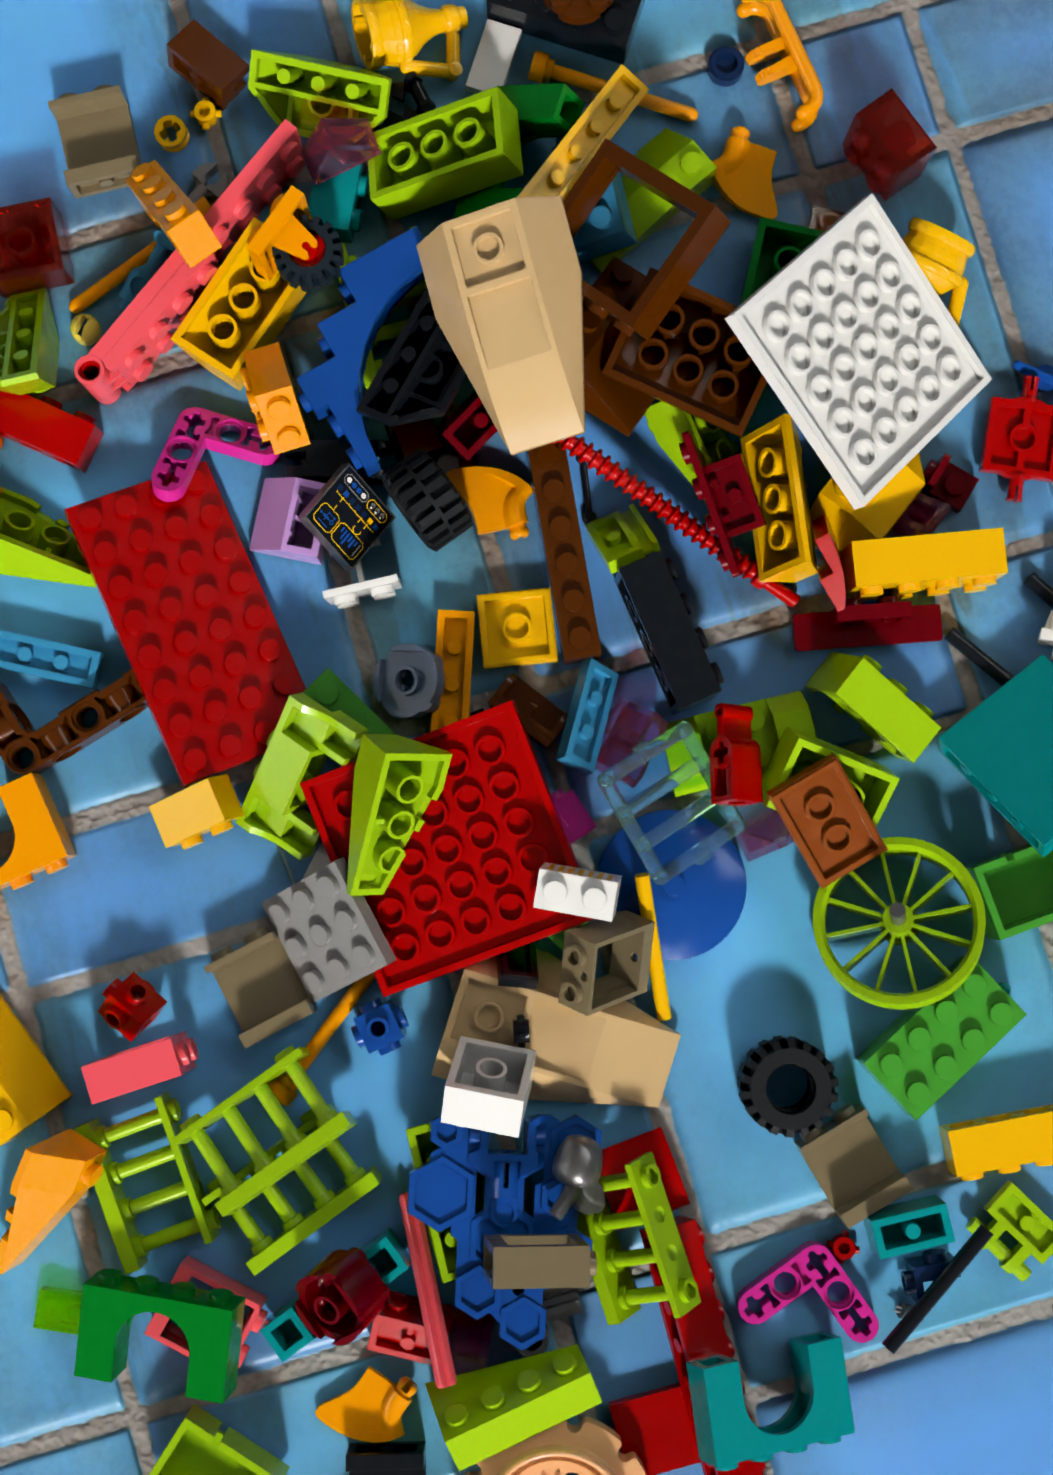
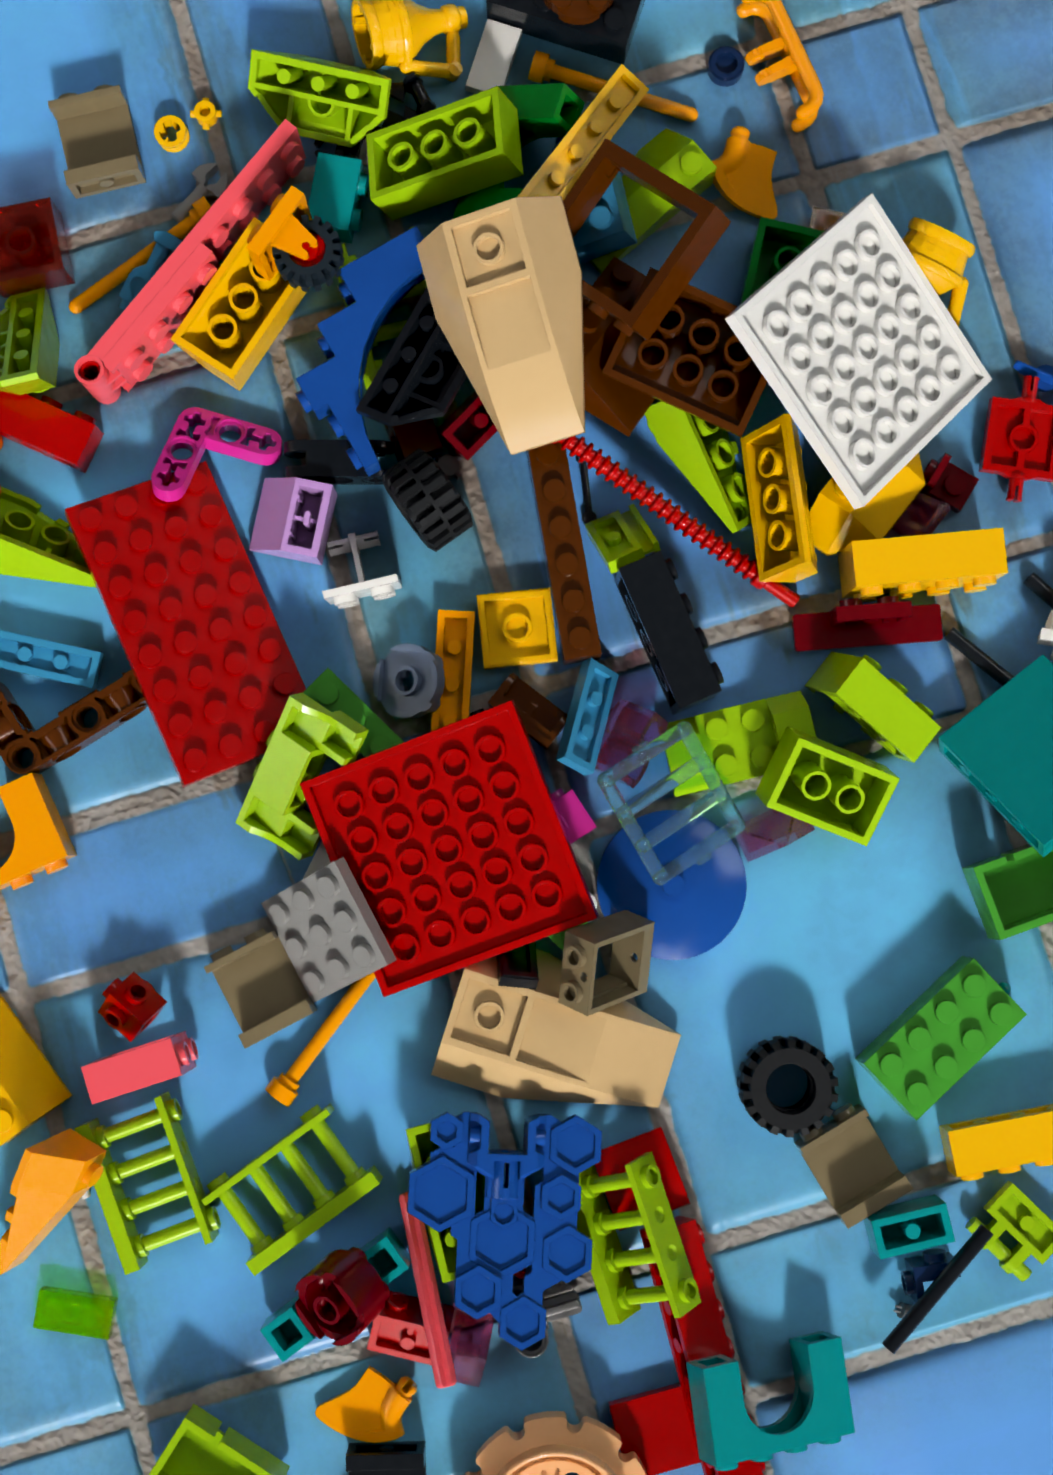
light yellow hinge [70,313,102,346] -> none
green arch [74,1269,246,1404] -> none
light orange arch [125,160,222,268] -> none
coral window [144,1255,268,1368] -> none
yellow brick [149,774,244,850] -> none
reddish brown hinge [166,19,249,111] -> none
lime fence [172,1045,357,1217] -> none
light orange brick [240,342,311,455] -> none
black tile [298,463,396,571] -> none
clear pink slope [301,118,382,186] -> none
lime wedge [346,734,452,896] -> none
blue brick [351,997,409,1056] -> none
lime wedge [425,1344,603,1471] -> none
white brick [441,1036,537,1138] -> none
light orange arm [446,466,533,540] -> none
dark tan window [483,1233,597,1289] -> none
black piece [513,1014,530,1048] -> none
white brick [533,862,622,922] -> none
flat silver piece [549,1134,605,1221] -> none
yellow bar [634,872,672,1021] -> none
dark red bracket [679,431,767,578] -> none
red piece [710,703,763,807] -> none
dark pink beam [736,1241,879,1343] -> none
dark orange tile [766,753,888,889] -> none
slope [812,514,846,612] -> none
lime wheel [813,837,986,1010] -> none
red piece [826,1230,860,1264] -> none
clear red brick [842,88,937,201] -> none

